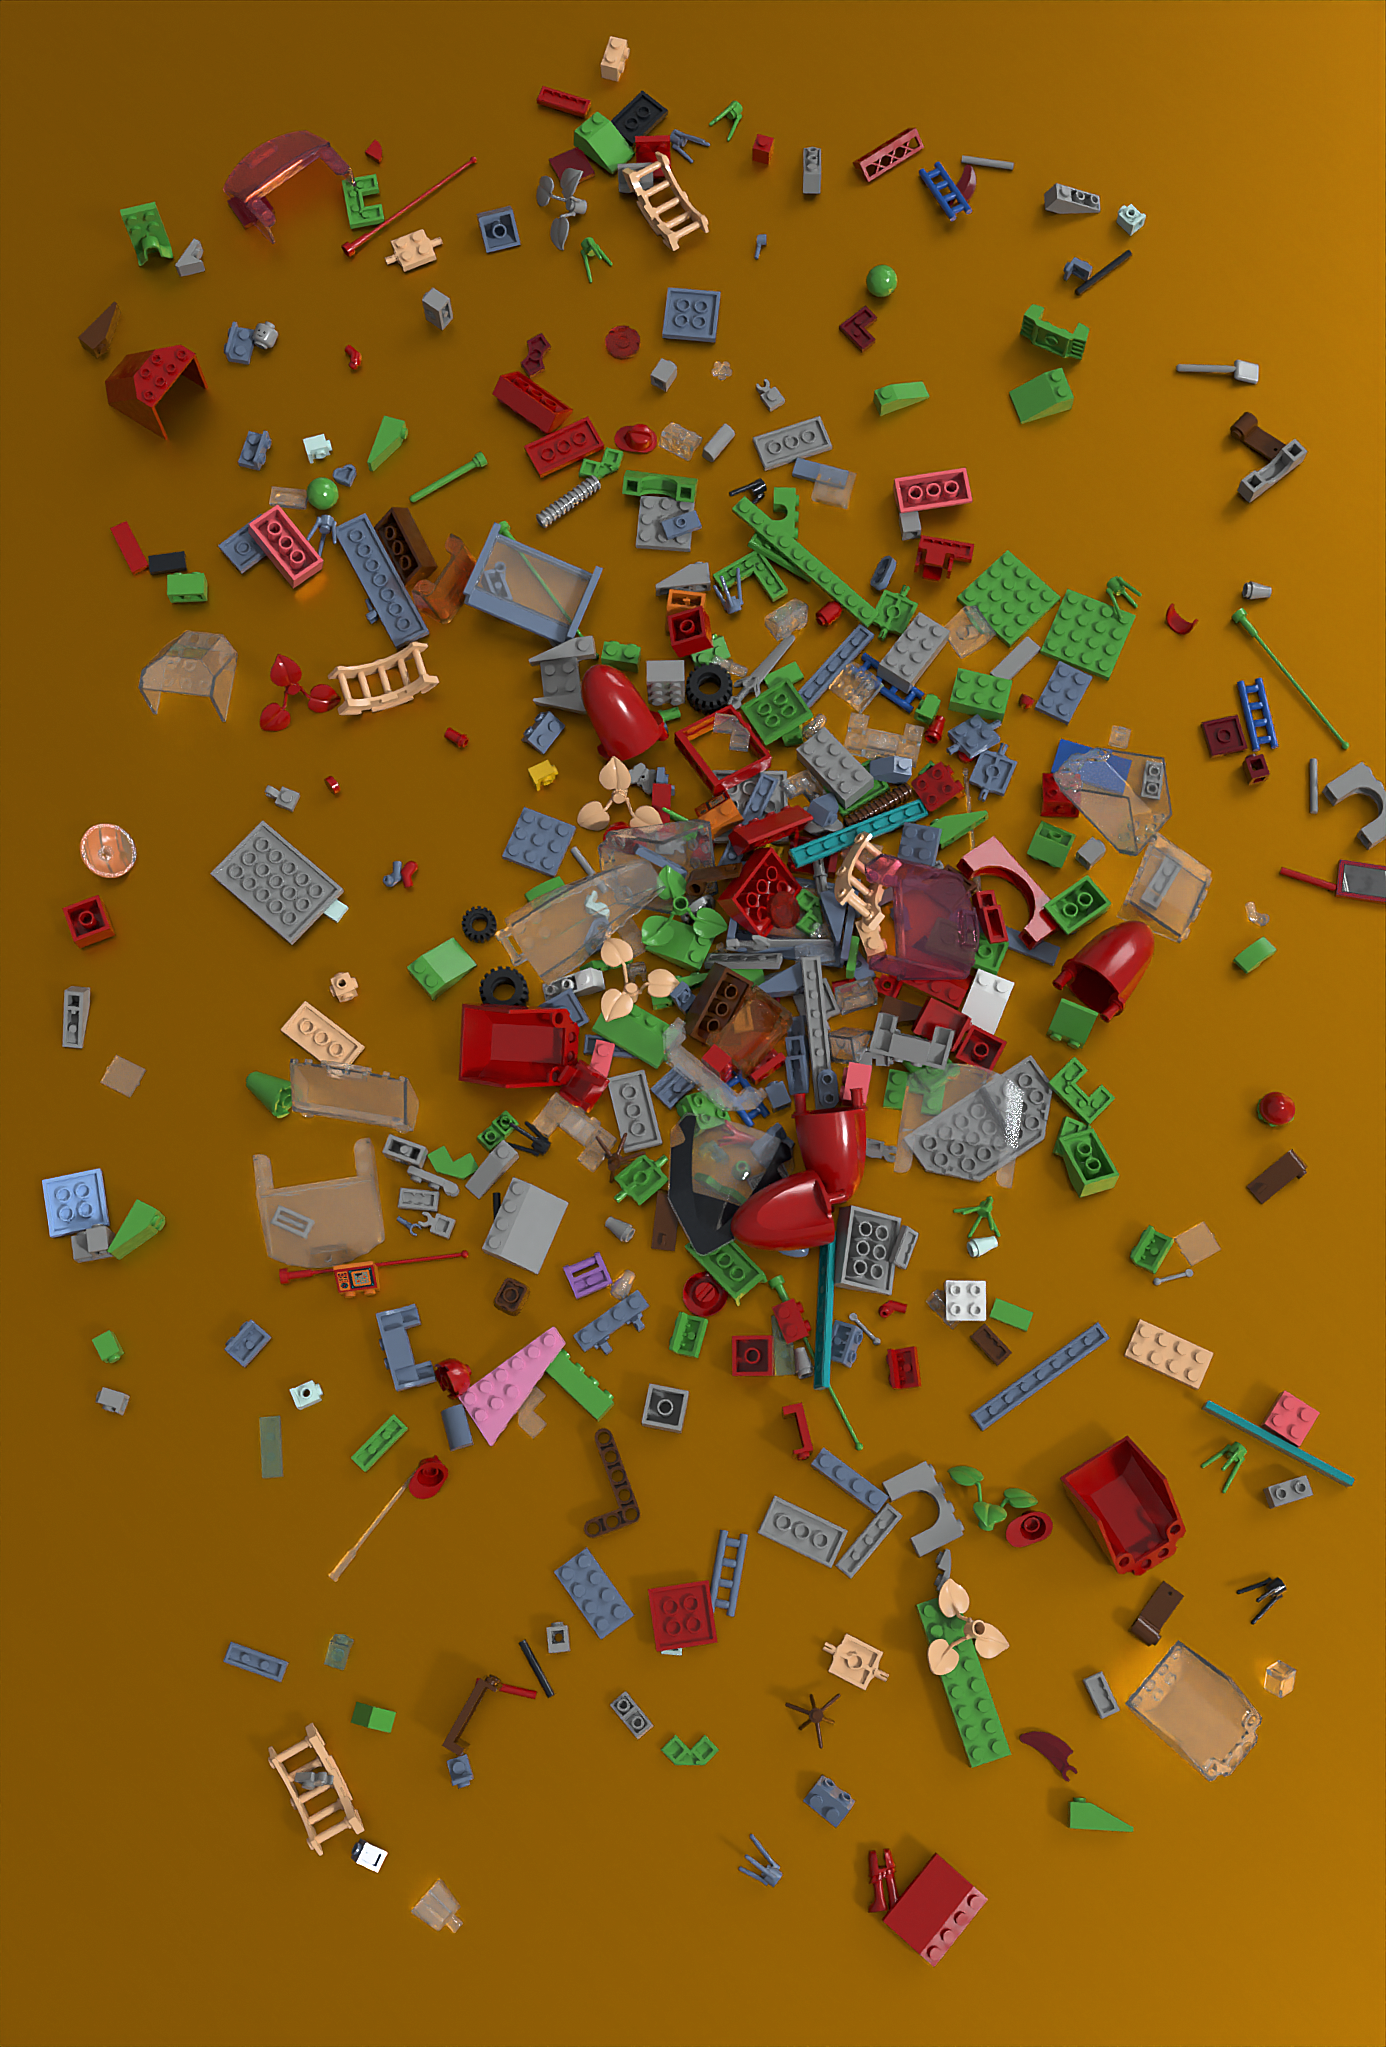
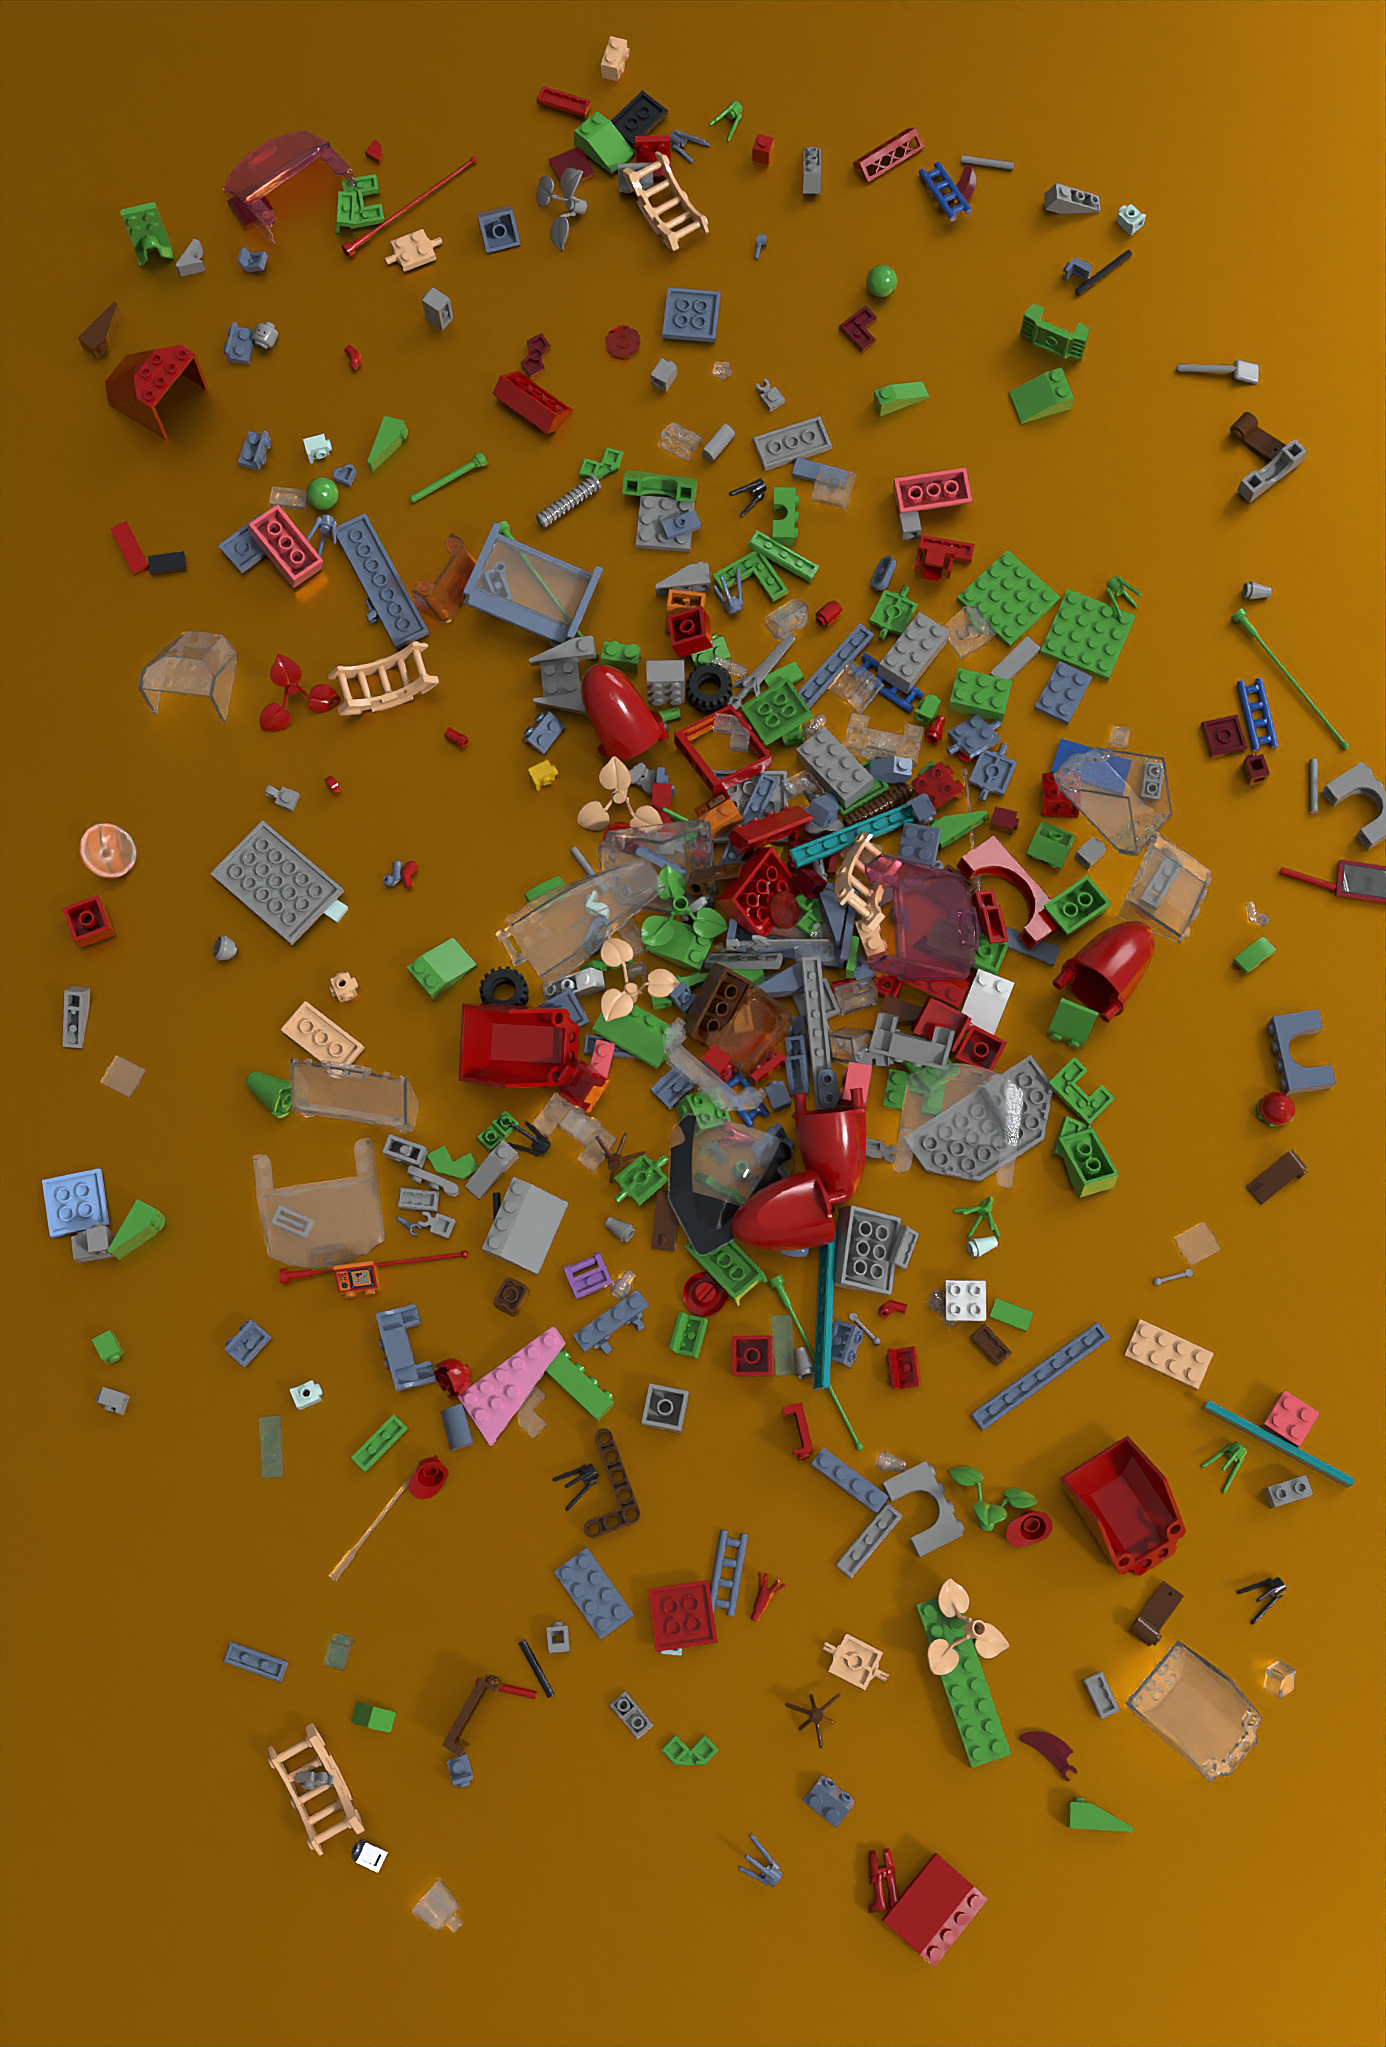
bright green brick [167,572,207,603] -> none
reddish brown slope [374,507,438,588] -> none
black tyre [462,906,497,943] -> none
sand blue plate [502,807,576,878] -> none
red plate [524,416,604,478] -> none
bright green plant [580,237,612,283] -> none
light grey plate [607,1070,662,1153] -> none
red piece [614,424,657,453] -> none
bright green plate [732,496,880,628] -> none
light grey tile [758,1496,848,1568] -> none
red bracket [772,1298,812,1344] -> none
light grey slope [934,1548,951,1592] -> none
red hinge [1018,693,1035,709] -> none
bright green bracket [1130,1225,1174,1274] -> none
red helmet [1166,603,1198,635] -> none
none -> light grey cone [213,935,237,960]
none -> sand blue bracket [237,247,268,272]
none -> bright green panel [335,191,356,233]
none -> black plant [553,1463,599,1511]
none -> red piece [750,1572,786,1622]
none -> dark red brick [793,869,828,898]
none -> clear cone [875,1451,907,1473]
none -> sand blue brick [906,794,937,824]
none -> dark red brick [989,806,1019,835]
none -> sand blue arch [1268,1009,1335,1095]

